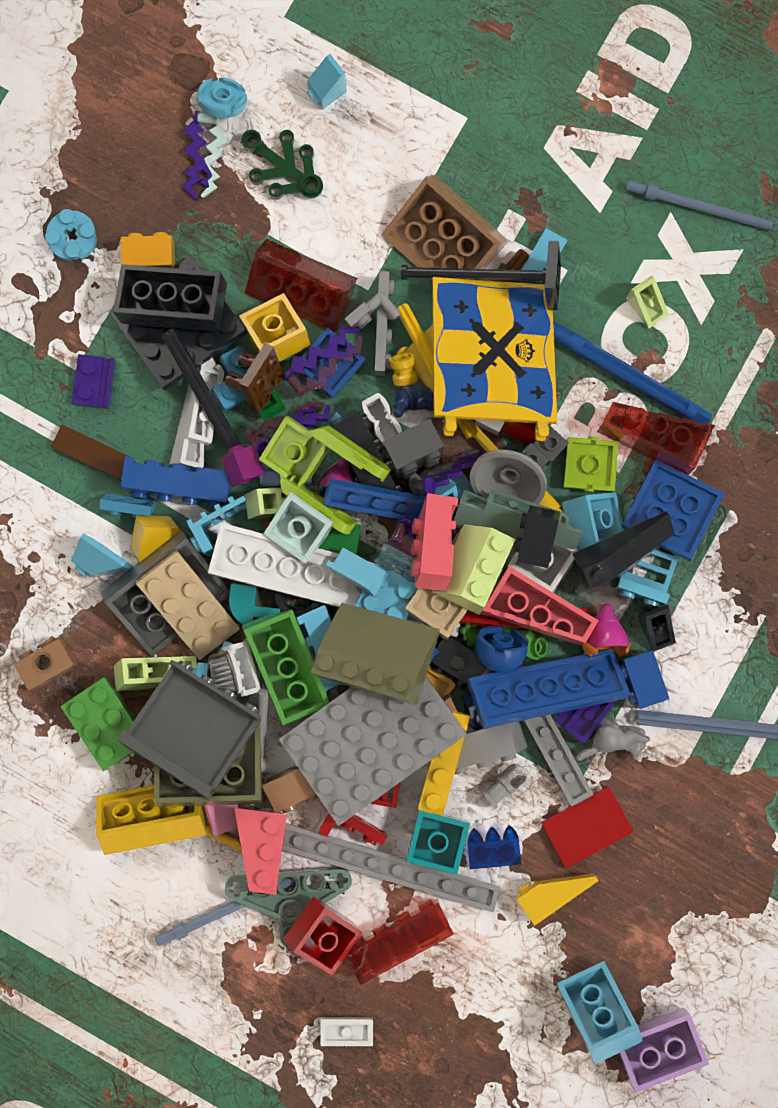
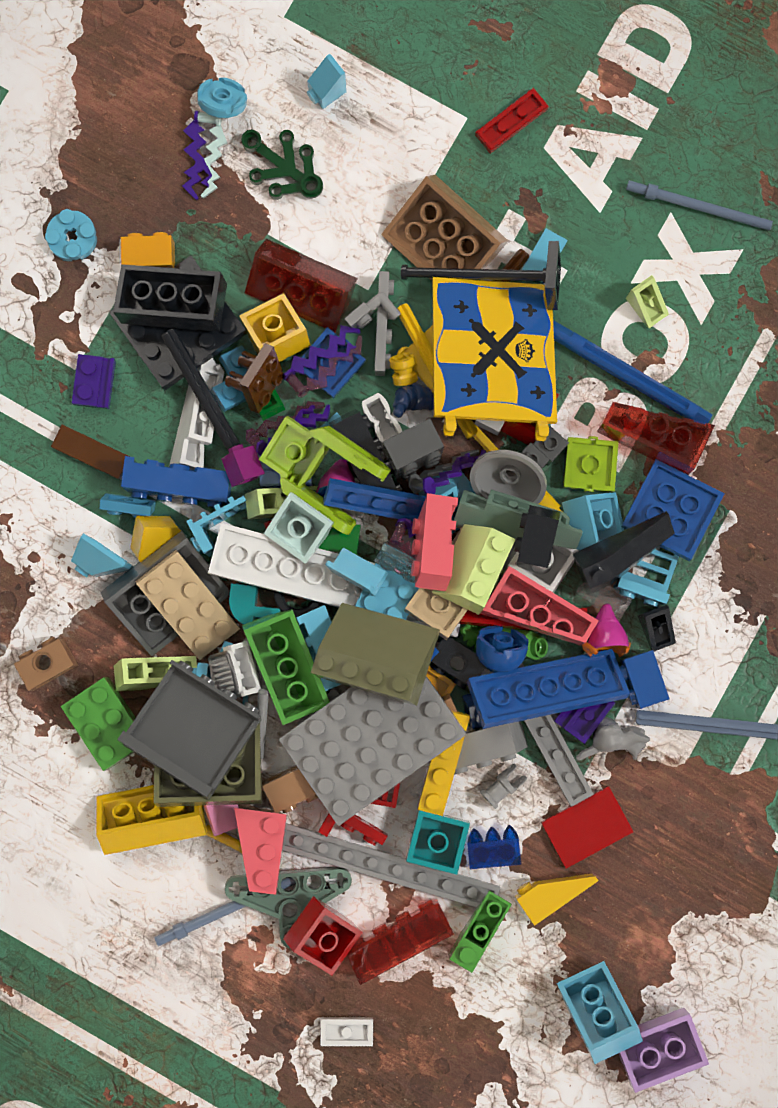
none -> bright green slope [448,890,512,973]
none -> red tile [475,87,549,154]

